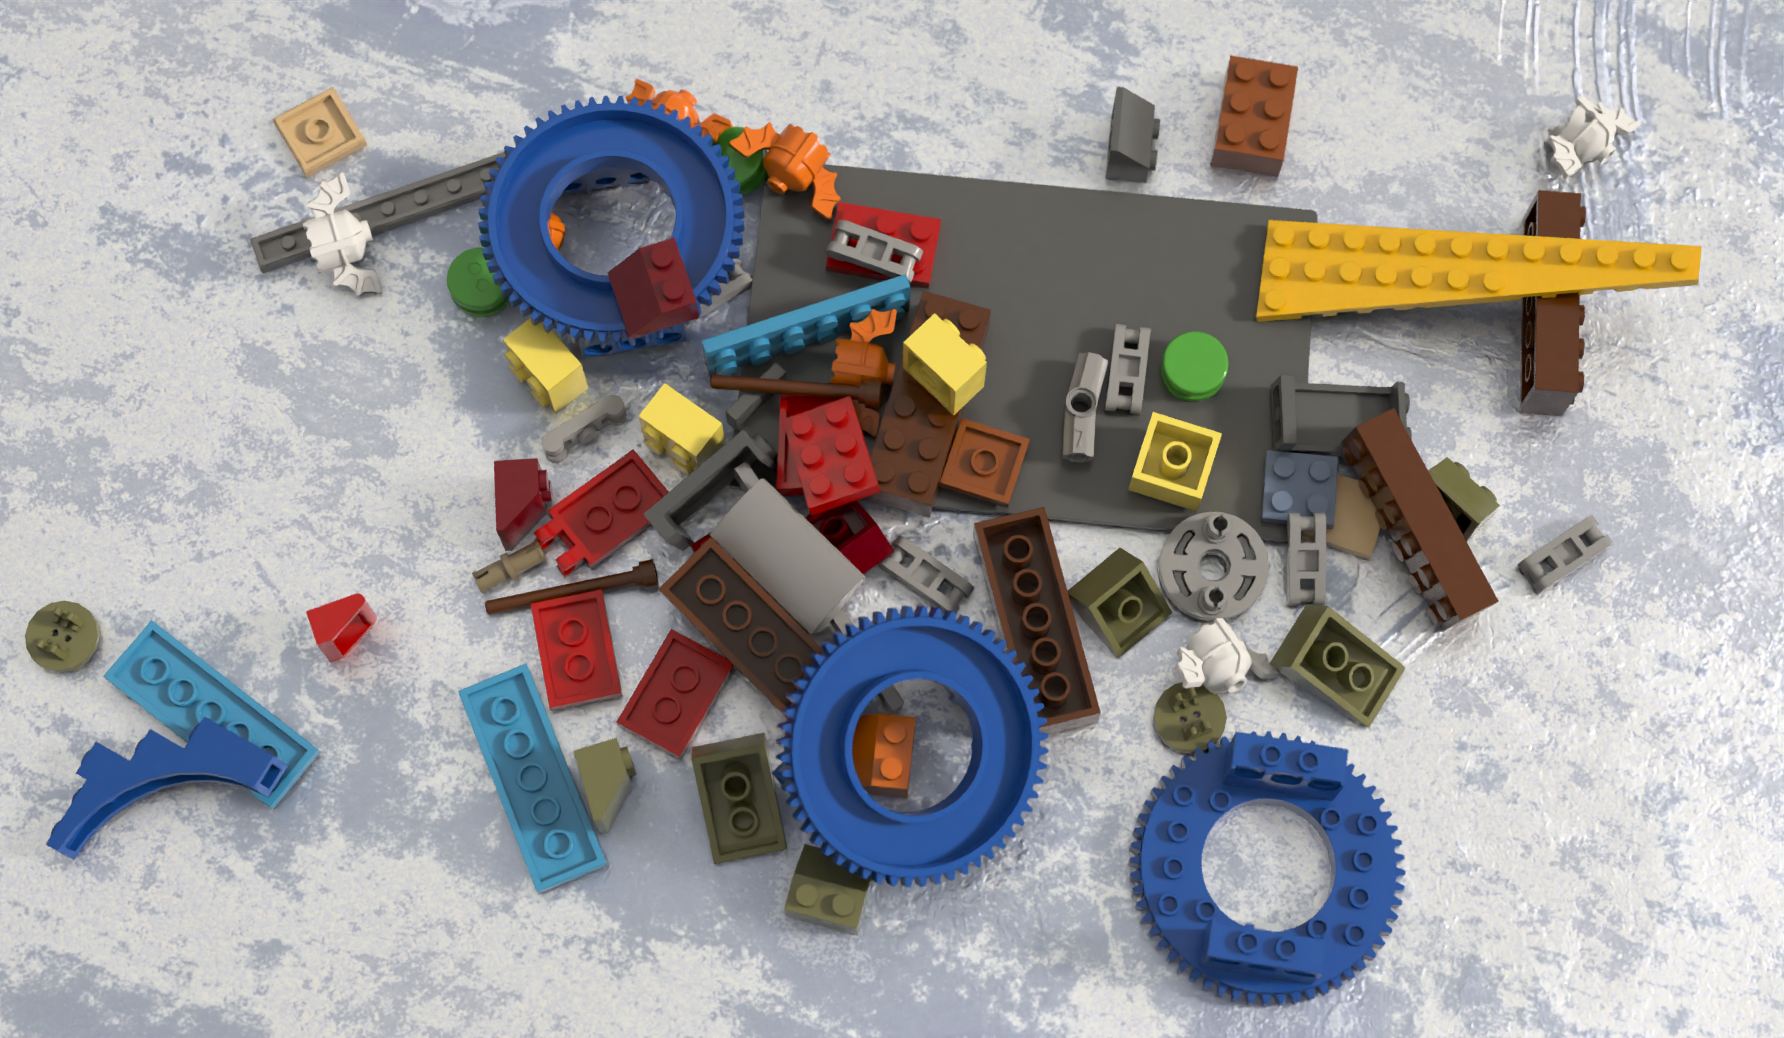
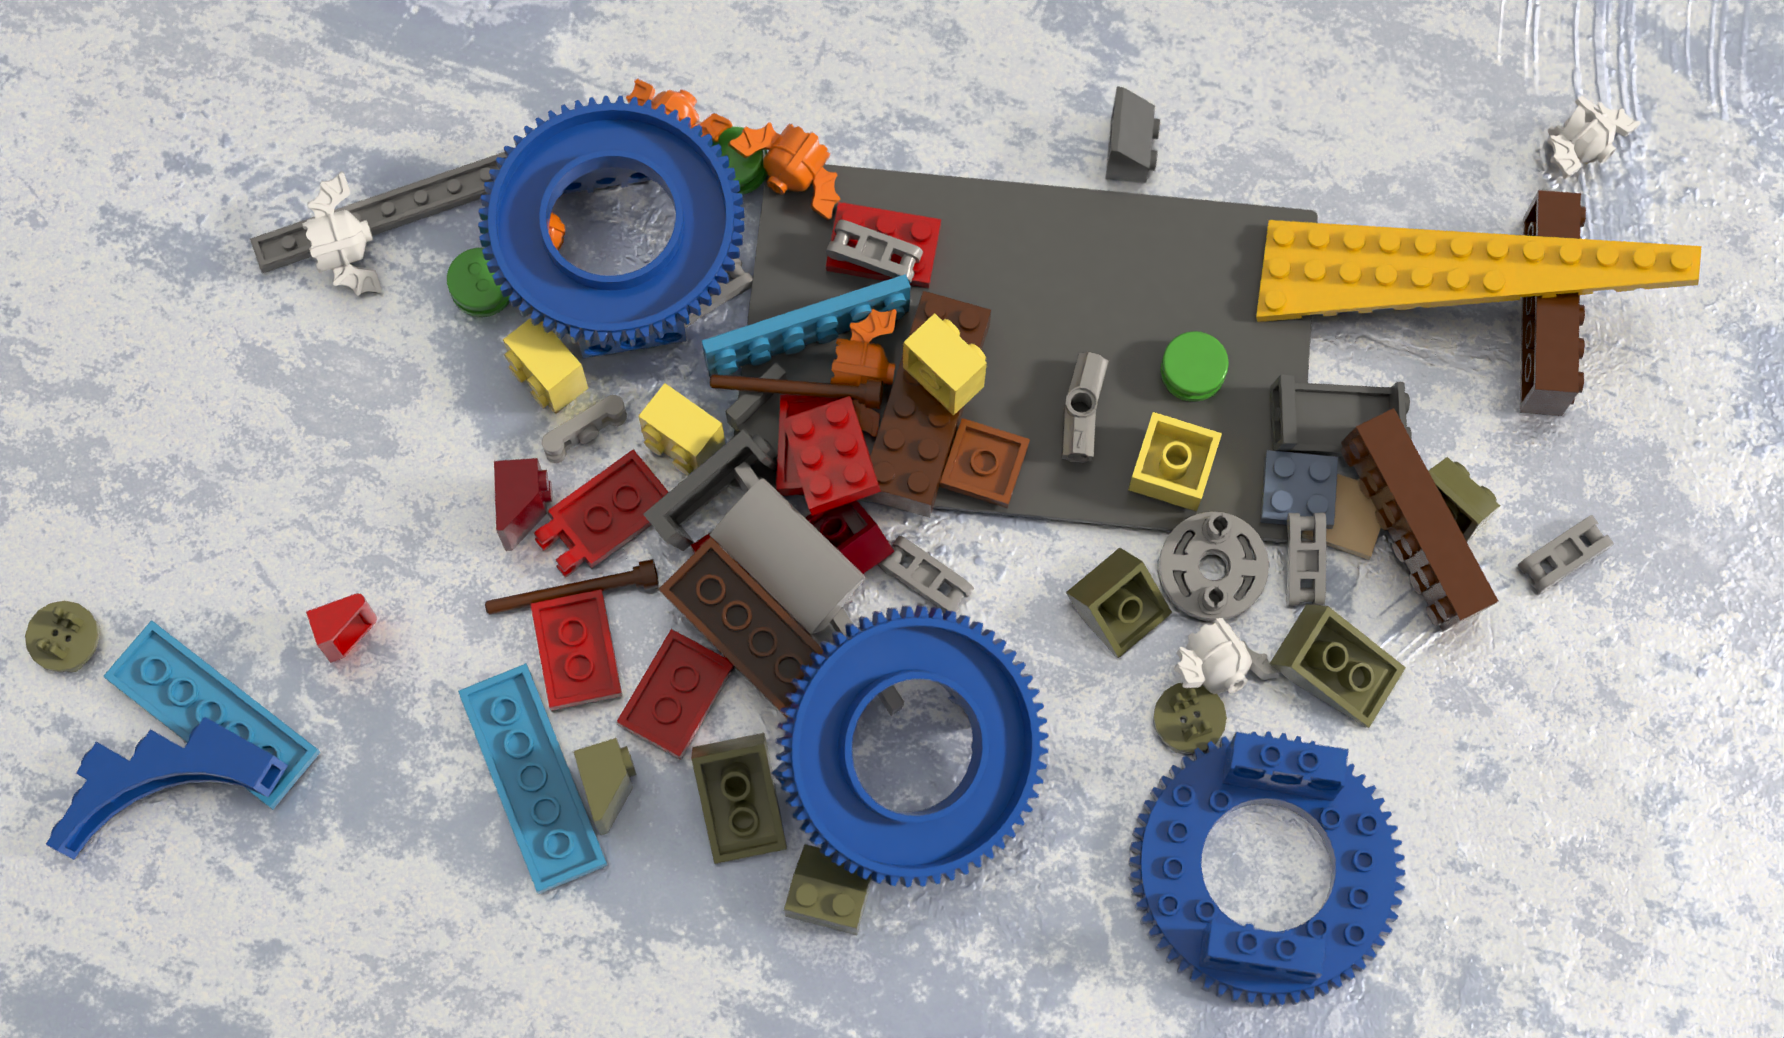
tan tile [272,87,367,178] -> none
dark tan pin [472,540,547,593] -> none
dark red slope [608,237,699,339] -> none
orange slope [852,714,916,798] -> none
reddish brown brick [973,507,1101,735] -> none
light grey plate [1105,324,1151,415] -> none
dark orange brick [1210,55,1298,177] -> none

